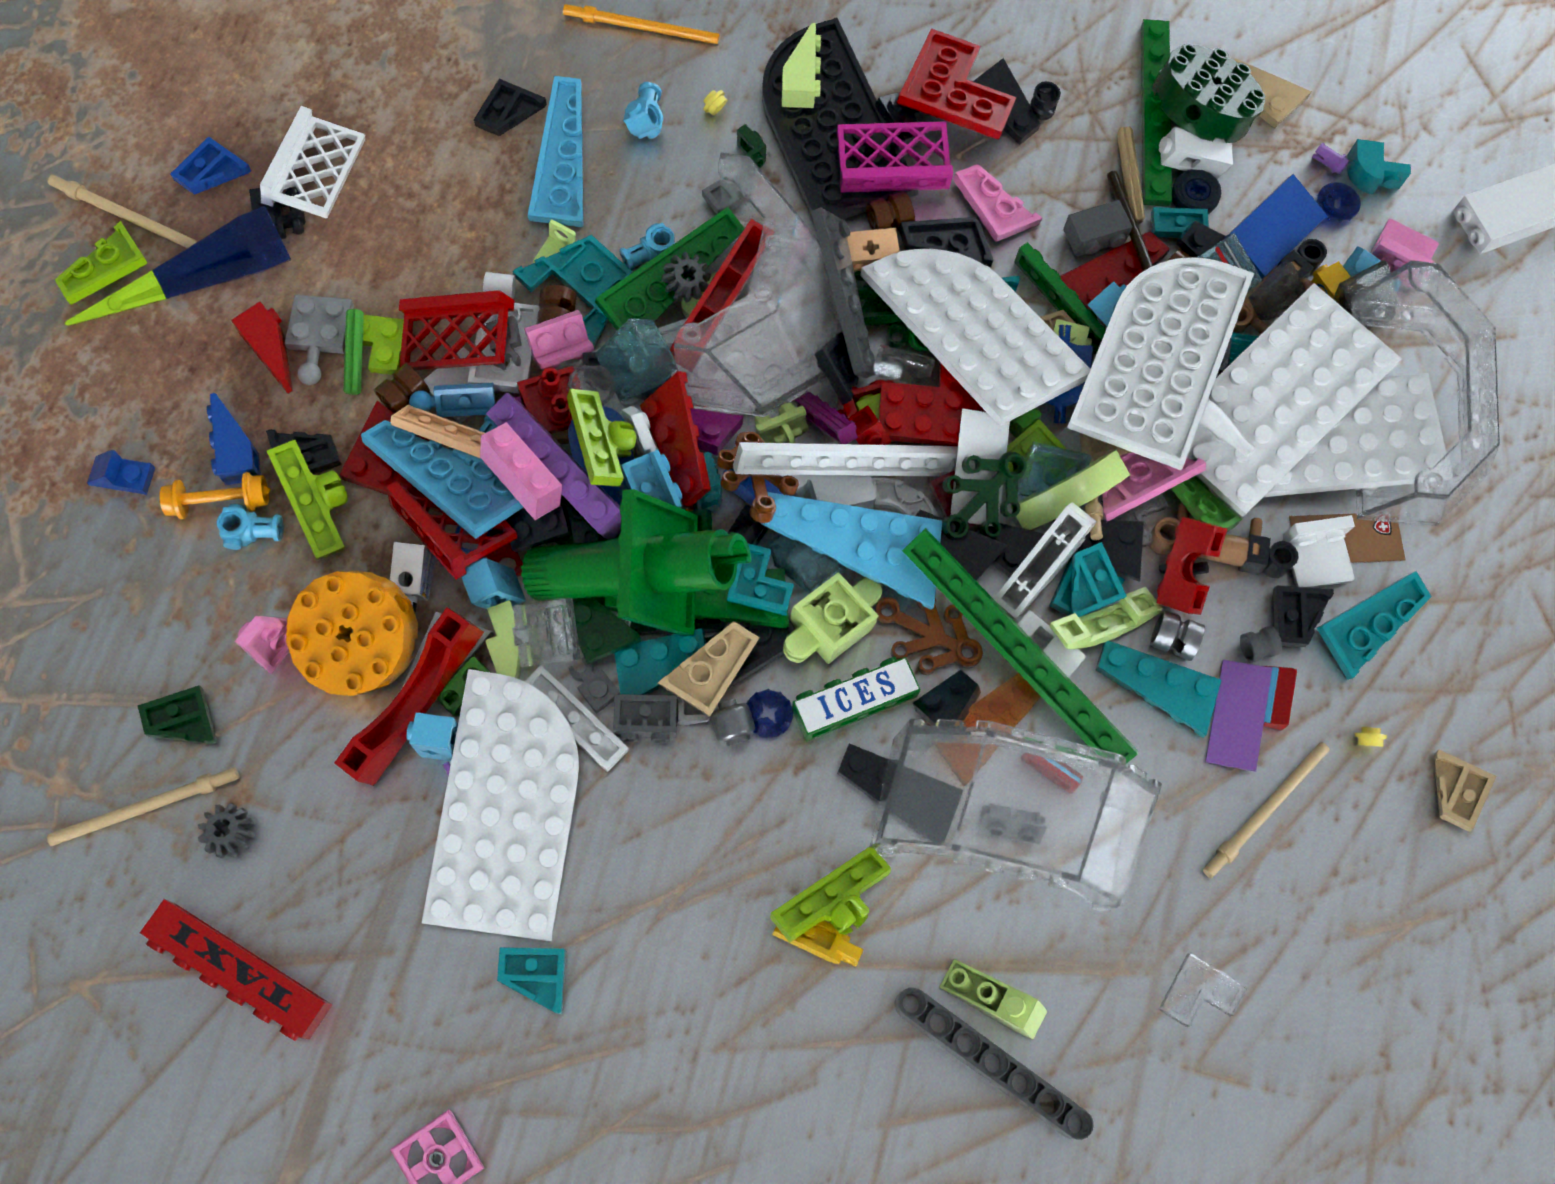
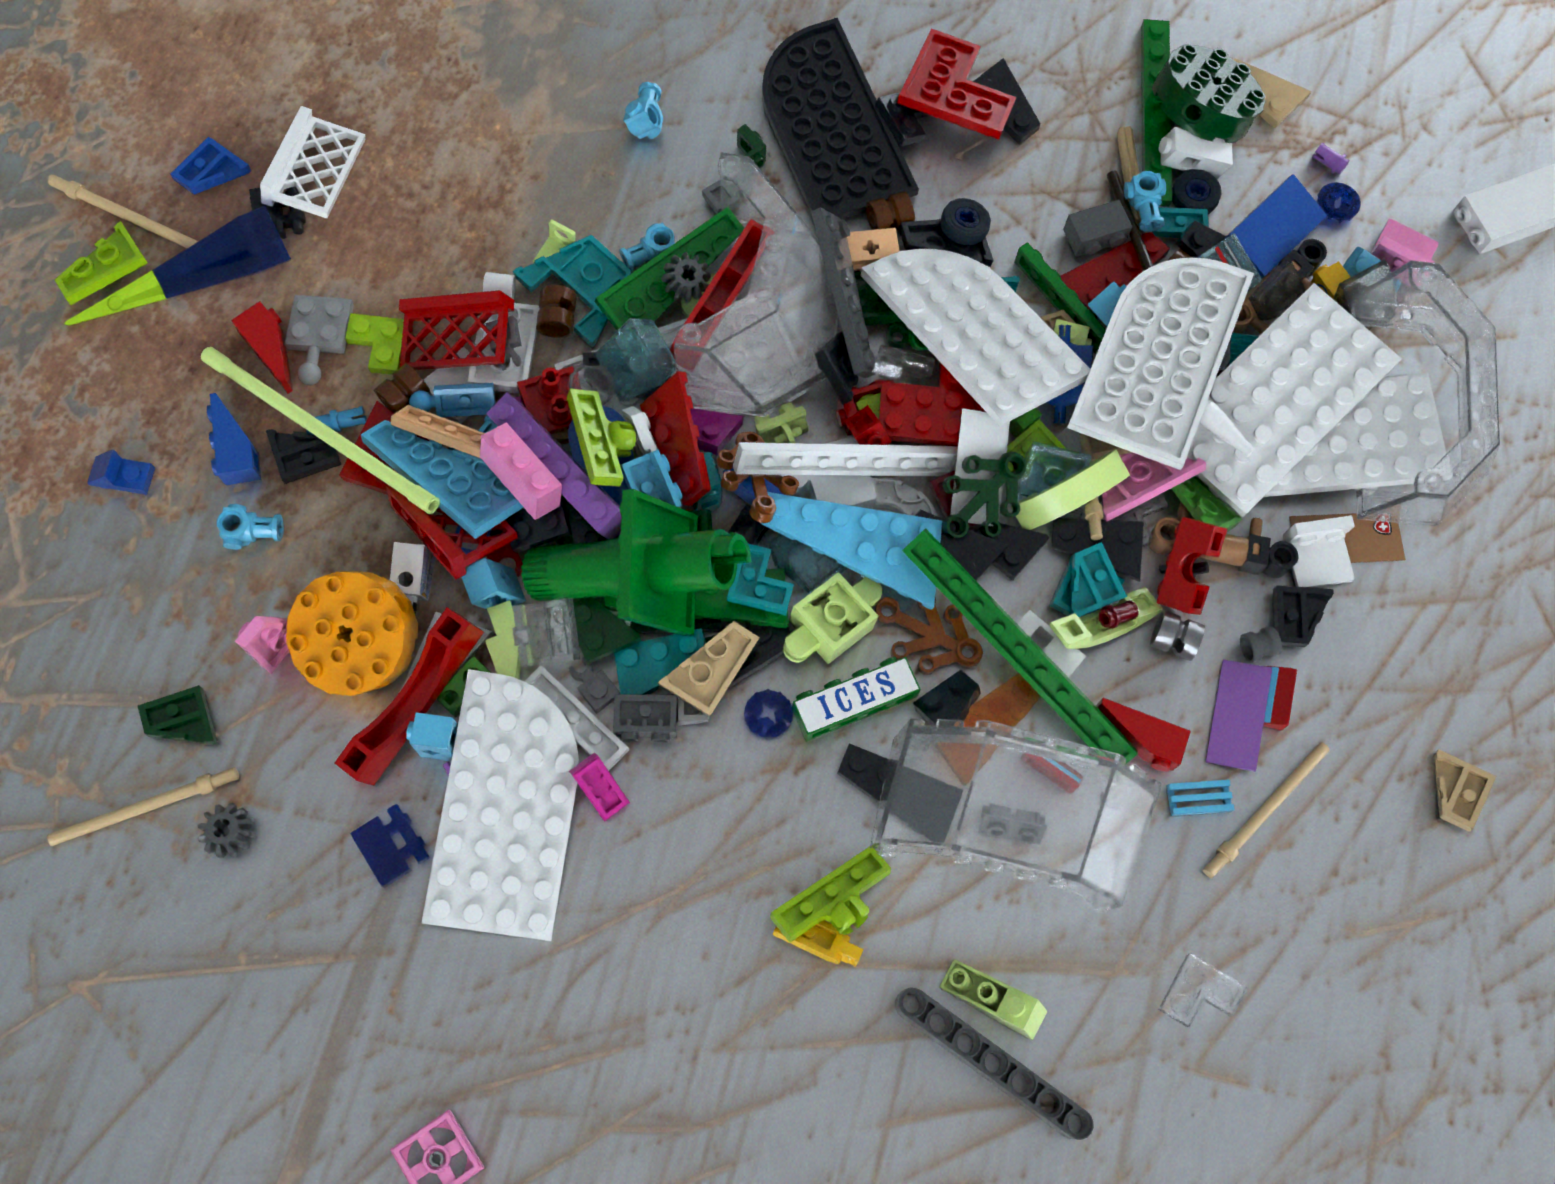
red brick [140,899,333,1041] -> none
light orange piece [159,472,271,519] -> none
lime plate [267,440,348,561] -> none
bright green axle [343,309,364,395] -> none
black wing [474,78,547,136] -> none
teal wing [497,947,566,1014] -> none
bright pink bracket [524,310,594,369] -> none
medium azure wing [528,76,584,227] -> none
light orange bar [563,4,720,45] -> none
light yellow plate [703,90,728,116] -> none
flat silver head [711,699,755,746] -> none
yellowish green slope [781,23,821,108] -> none
magenta piece [795,392,858,444] -> none
dark pink fence [837,121,953,193] -> none
bright pink wing [953,164,1043,242] -> none
white brick [993,502,1097,618] -> none
black wheel [1030,81,1061,120] -> none
teal wing [1096,641,1222,738] -> none
teal wing [1317,571,1432,680] -> none
teal brick [1347,139,1411,194] -> none
light yellow plate [1354,727,1387,747] -> none
none -> yellowish green piece [201,347,440,514]
none -> dark azure pin [306,406,367,435]
none -> clear blue plate [350,804,430,888]
none -> dark pink plate [569,752,630,821]
none -> black bush [940,198,991,245]
none -> red slope [1096,698,1191,772]
none -> dark red pin [1098,600,1139,629]
none -> medium azure connector [1124,171,1166,232]
none -> medium azure tile [1166,780,1235,816]

